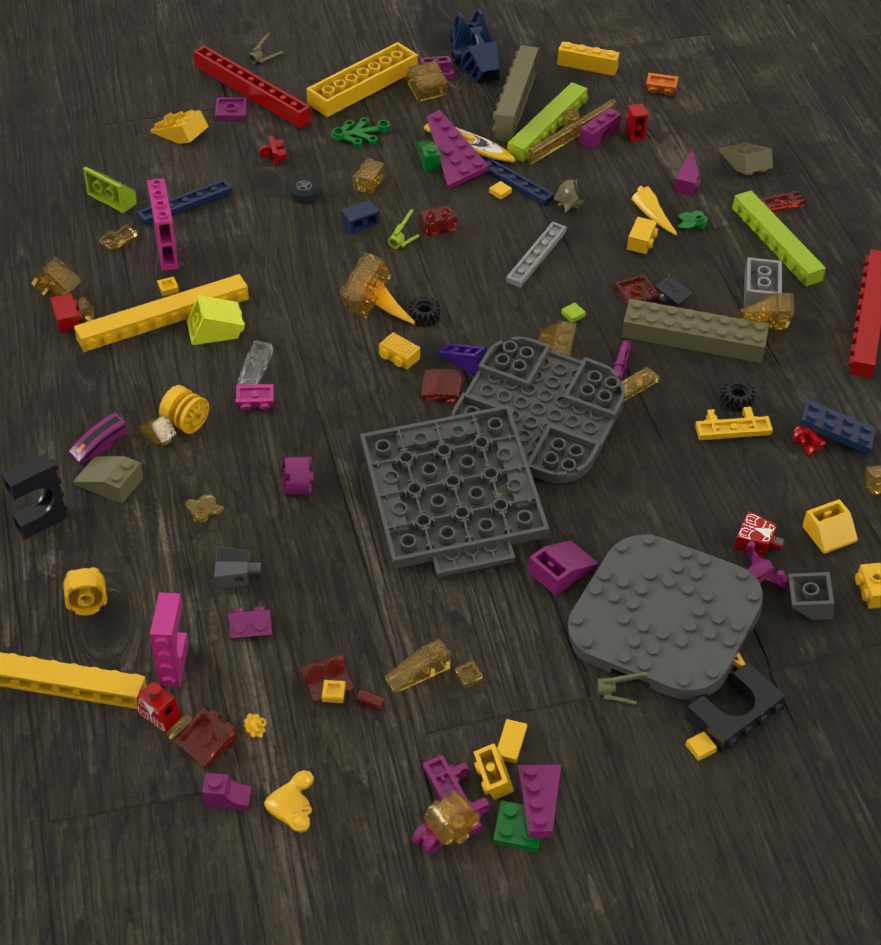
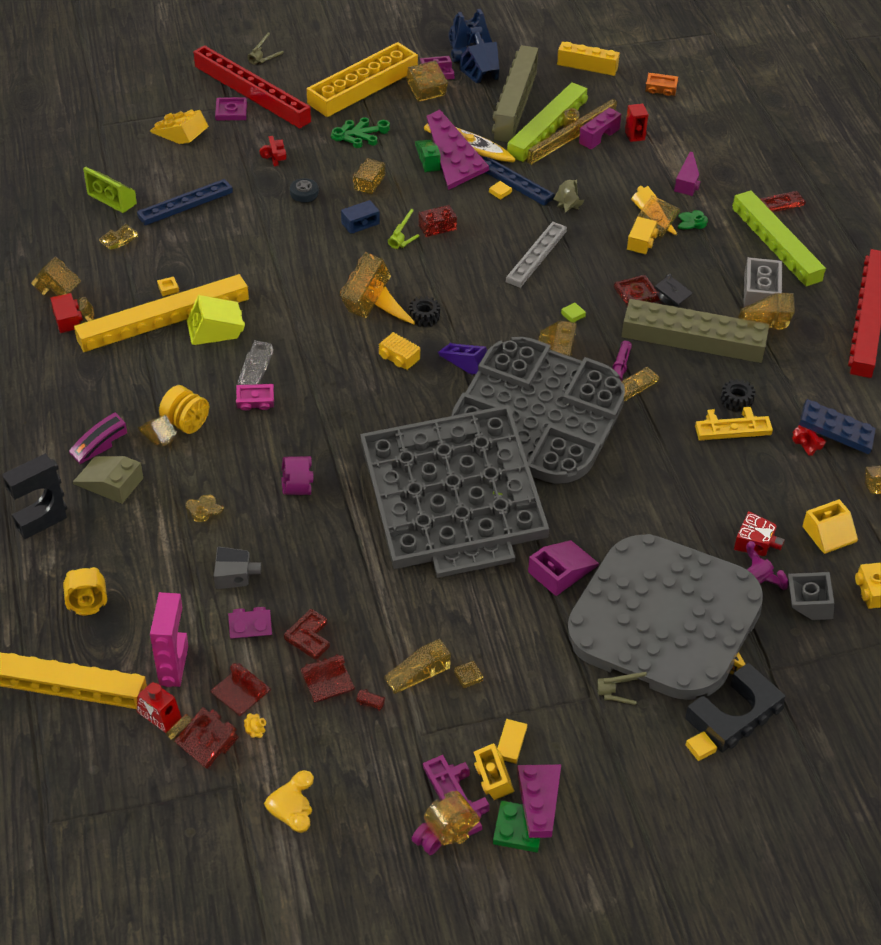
dark pink slope [147,179,179,271] -> none
magenta arch [202,773,252,811] -> none
yellow tile [322,680,346,703] -> none
clear red slope [421,369,463,403] -> none
olive slope [719,143,773,175] -> none
none -> clear red hinge [210,663,271,716]
none -> clear red plate [284,609,330,660]
none -> clear yellow tile [634,195,680,238]

